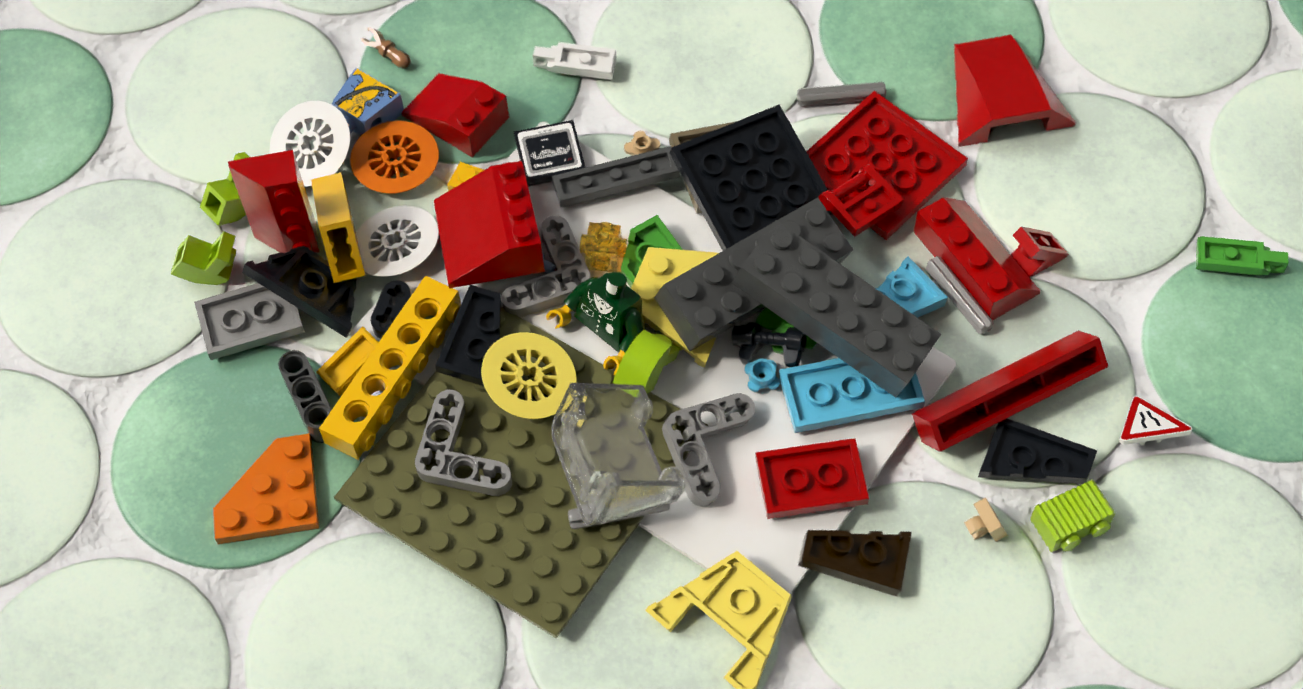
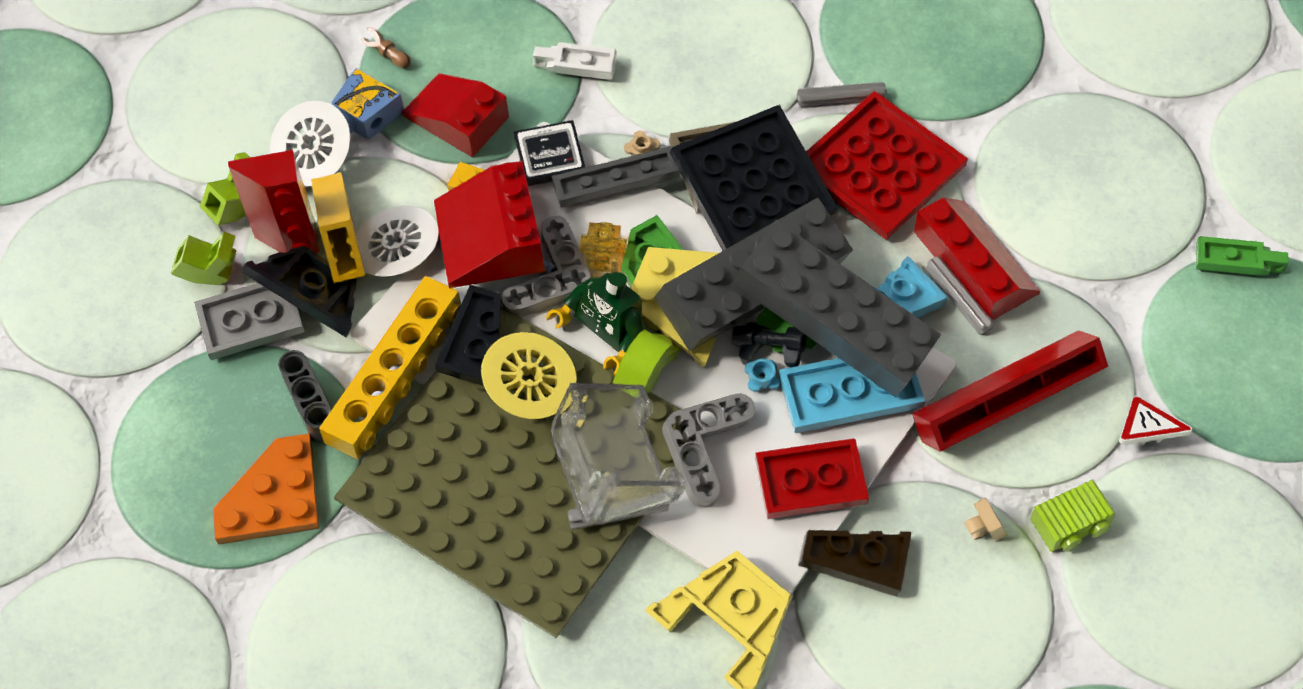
yellow tile [316,326,379,396] -> none
orange piece [350,121,439,193] -> none
black beam [370,280,411,339] -> none
light grey beam [415,390,512,496] -> none
red plate [818,164,904,237] -> none
red wedge [954,35,1076,147] -> none
black wing [978,418,1097,484] -> none
red slope [1011,226,1069,277] -> none

